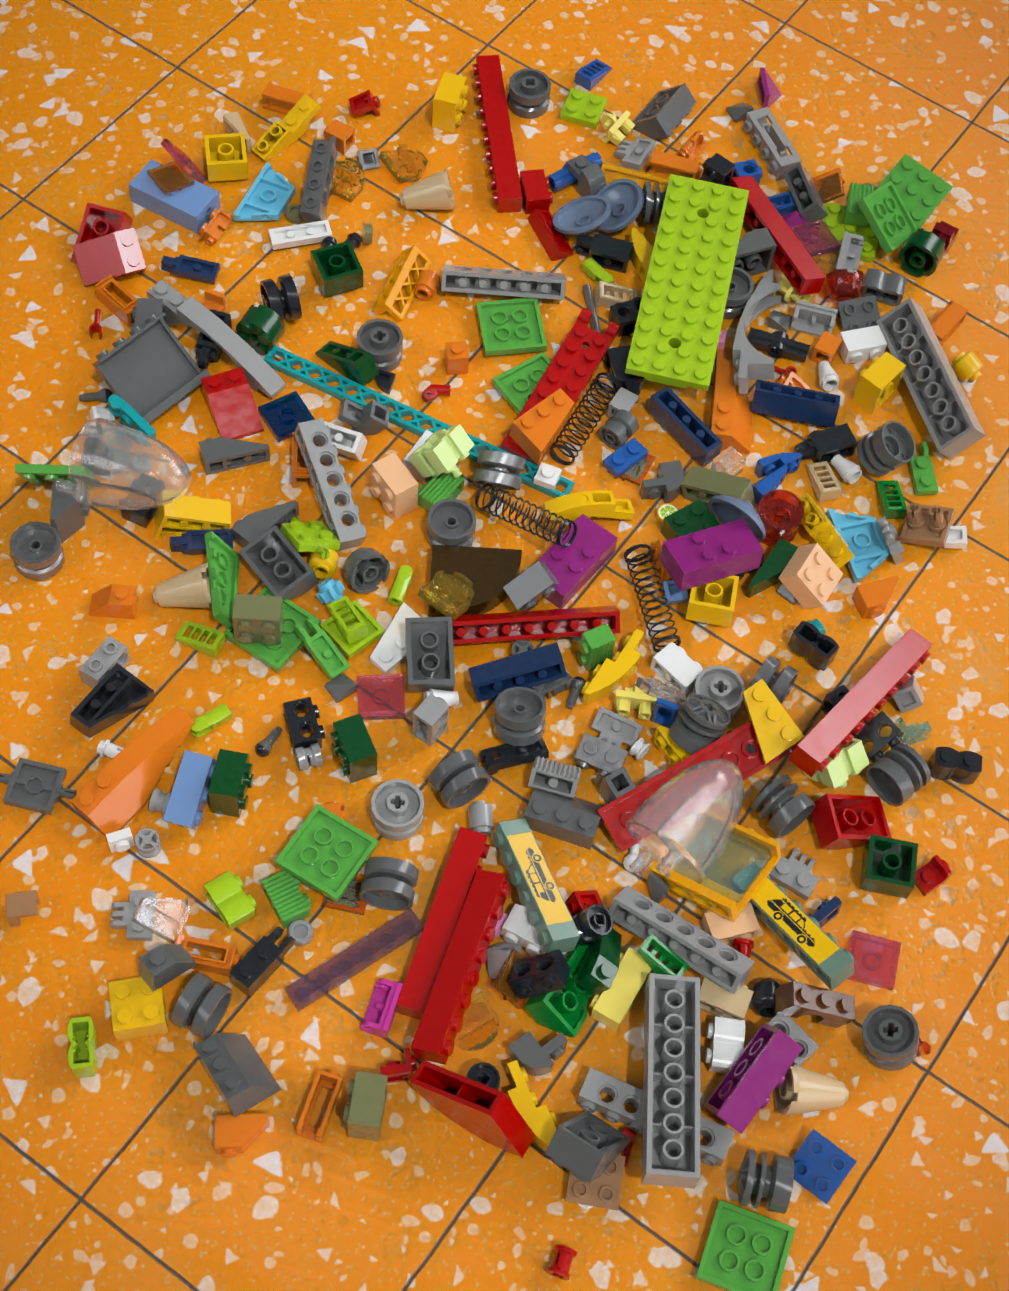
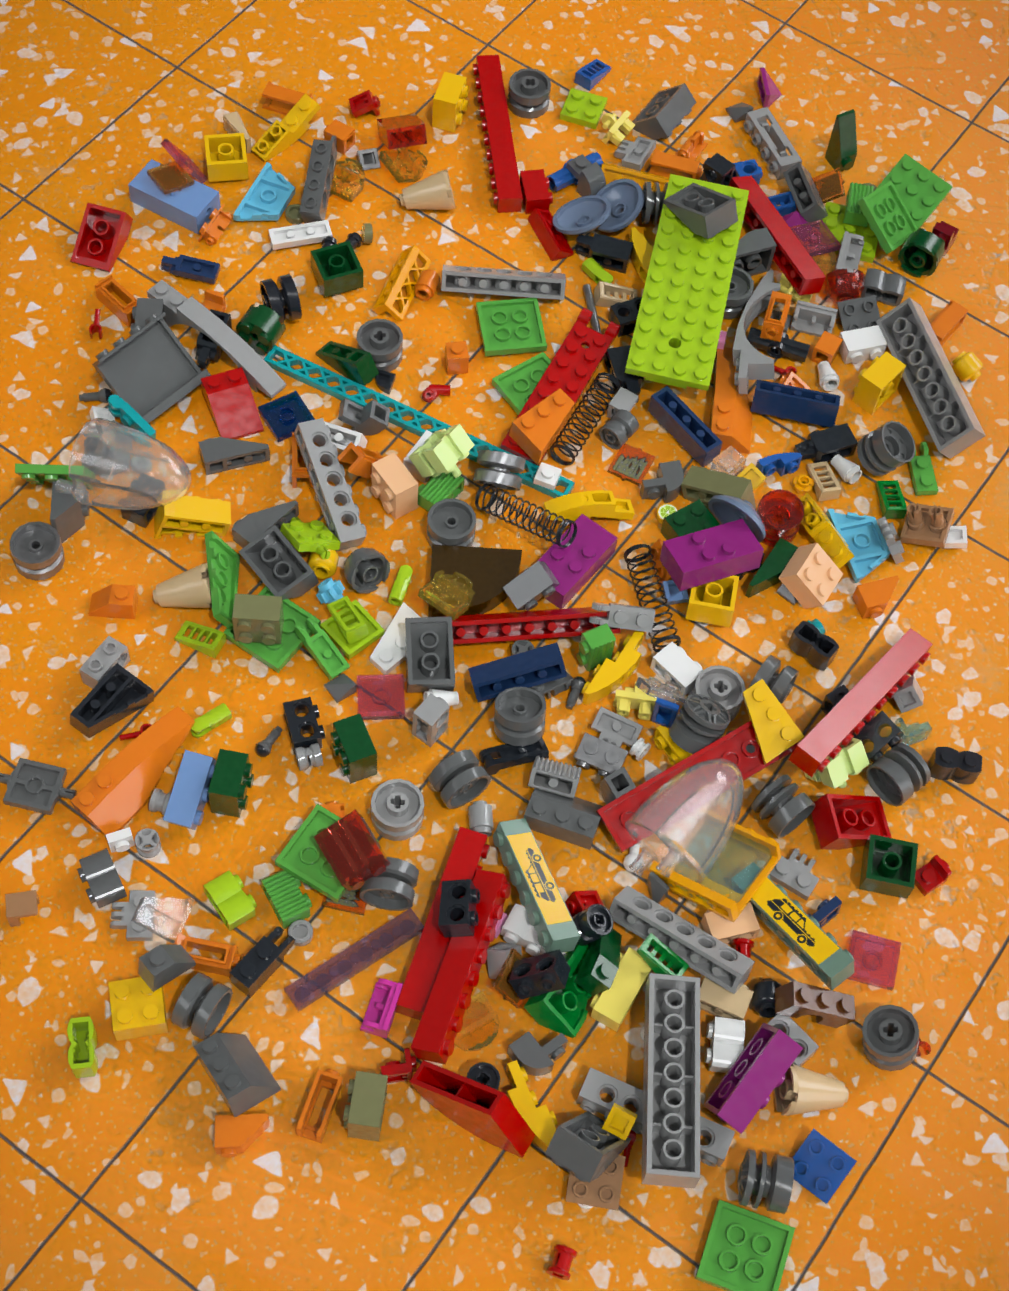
slope [72,227,146,287] -> none
white pin [97,739,124,759] -> none
dark blue hinge [170,529,233,554] -> none
blue plate [602,438,649,478] -> none
blue slope [753,465,788,508] -> none
none -> dark grey brick [77,848,127,908]
none -> red hand [119,723,151,741]
none -> clear red brick [314,809,391,891]
none -> orange window [337,442,383,480]
none -> clear red brick [377,113,427,150]
none -> black brick [438,879,480,938]
none -> light grey hinge [589,602,656,633]
none -> yellow plate [602,1103,638,1141]
none -> dark grey slope [664,183,738,239]
none -> yellow plate [738,462,767,492]
none -> orange window [760,291,793,342]
none -> light orange plate [793,474,814,494]
none -> dark green slope [825,109,857,173]

